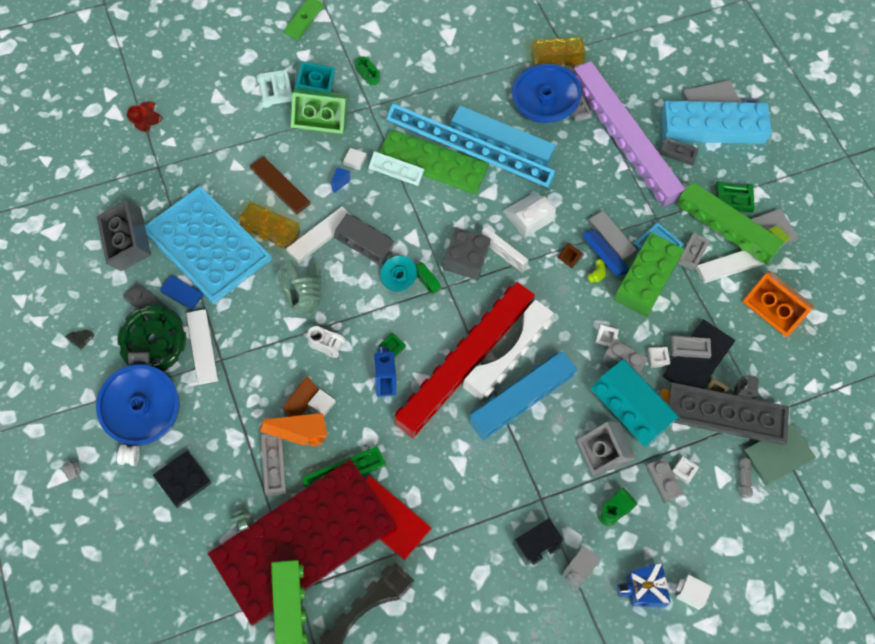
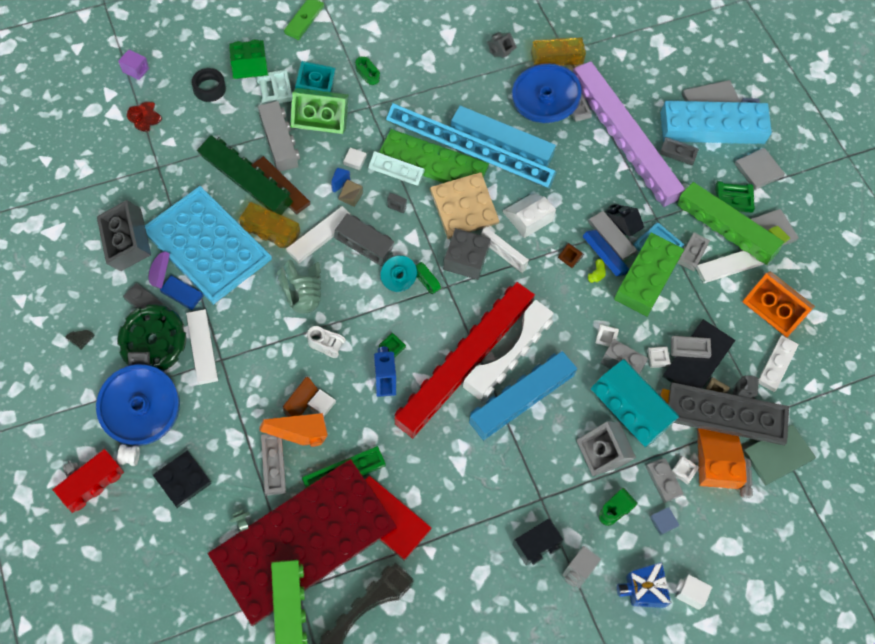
none -> red brick [52,449,124,513]
none -> medium lavender panel [119,50,149,80]
none -> medium lavender tile [148,251,170,289]
none -> black tyre [191,68,226,102]
none -> dark green brick [197,135,293,218]
none -> green brick [229,39,268,79]
none -> light grey brick [258,101,300,172]
none -> dark tan slope [338,180,363,207]
none -> dark grey tile [387,192,407,213]
none -> tan plate [430,172,500,239]
none -> dark grey brick [487,32,517,58]
none -> black slope [605,204,645,236]
none -> sand blue tile [650,507,679,536]
none -> orange slope [697,428,747,489]
none -> light grey tile [735,148,785,190]
none -> white plate [759,335,799,392]

